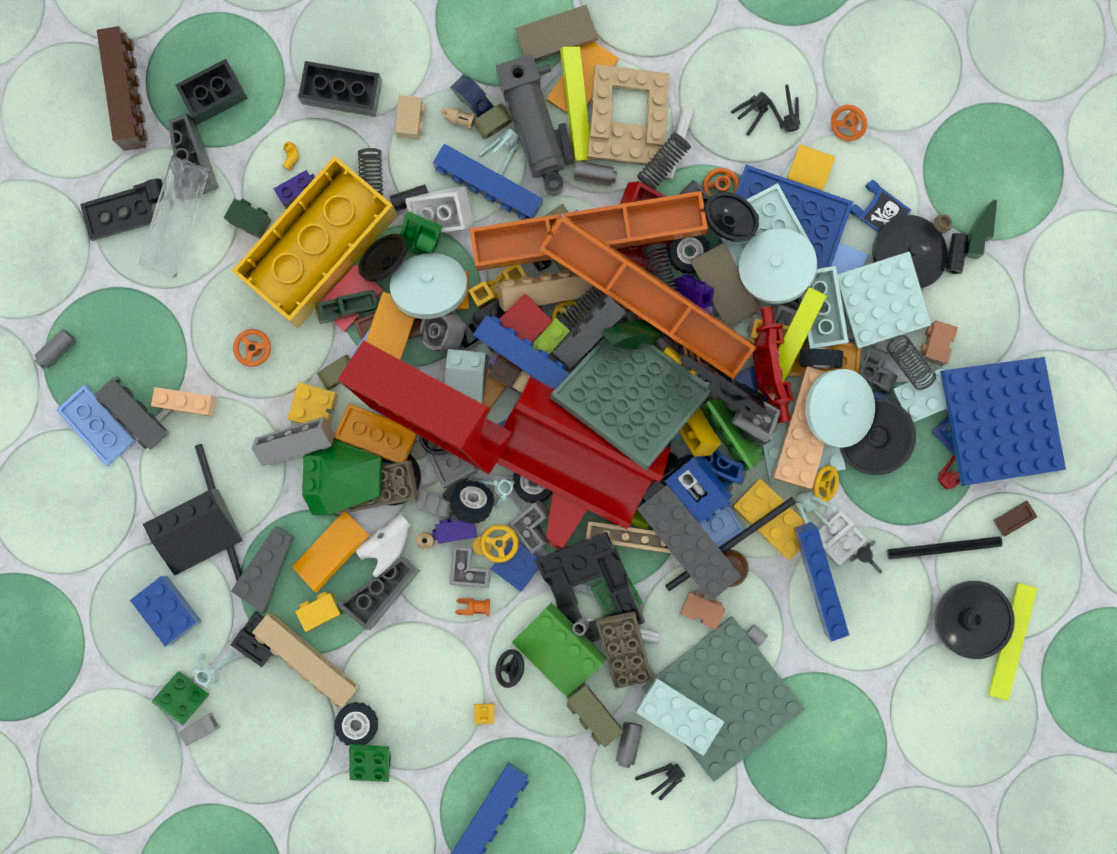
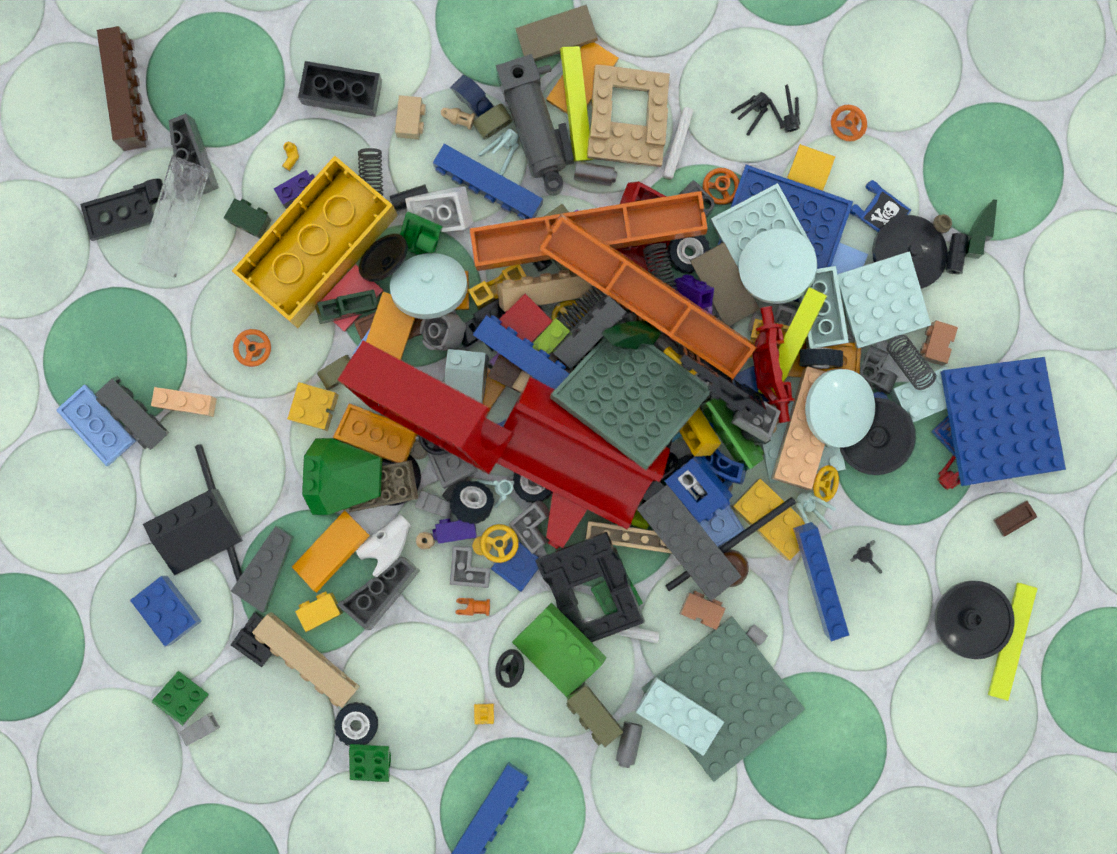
flat silver brick [35,328,77,368] -> none
black brick [175,59,248,124] -> none
light aqua plant [194,653,235,687] -> none
light grey brick [252,417,335,466] -> none
light grey hinge [572,618,589,636] -> none
dark tan tile [597,611,653,689] -> none
black plant [635,762,686,800] -> none
dark grey piece [637,132,691,190] -> none
black dish [704,192,759,242] -> none
white slope [819,511,868,567] -> none
black axle [887,536,1003,559] -> none

